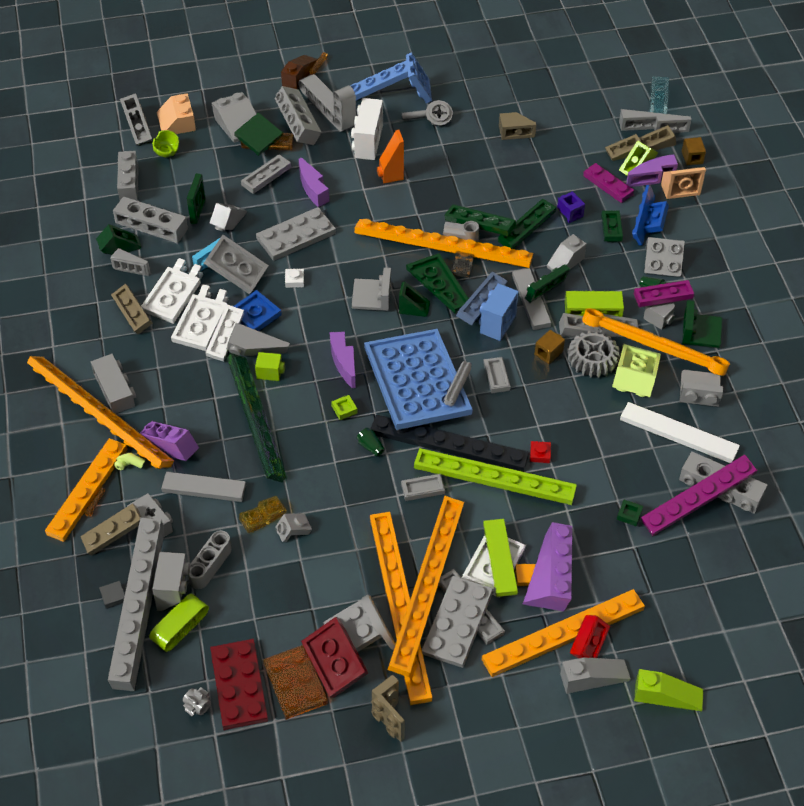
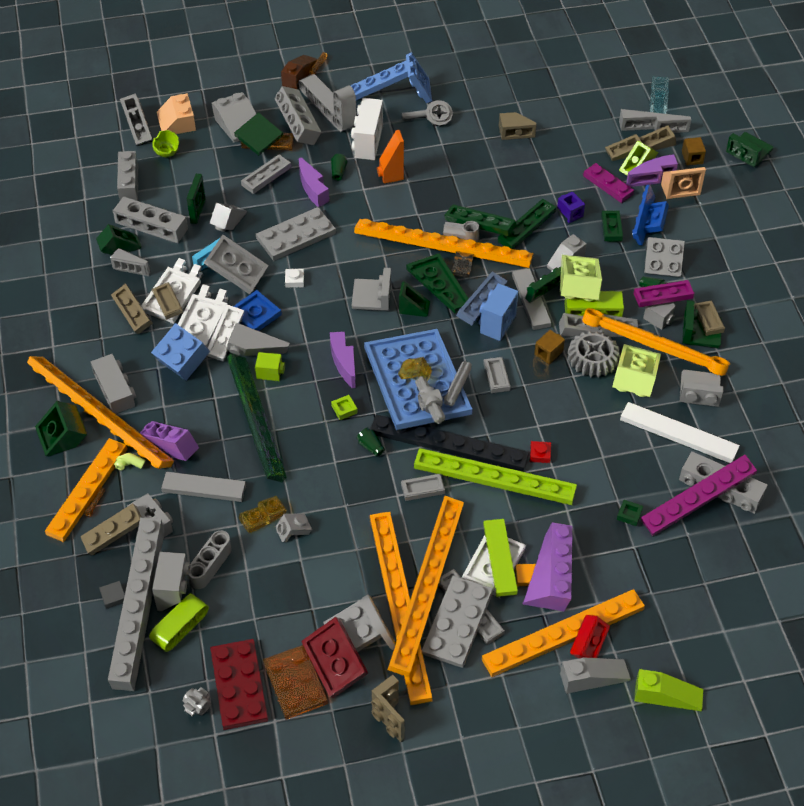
none -> dark green slope [35,401,87,457]
none -> medium blue brick [151,323,210,381]
none -> dark tan tile [152,282,183,320]
none -> dark green cone [331,154,348,181]
none -> clear yellow bracket [398,357,432,382]
none -> light grey axle [415,376,445,424]
none -> yellowish green slope [560,255,602,301]
none -> dark tan tile [694,300,725,336]
none -> dark green bracket [726,132,773,167]

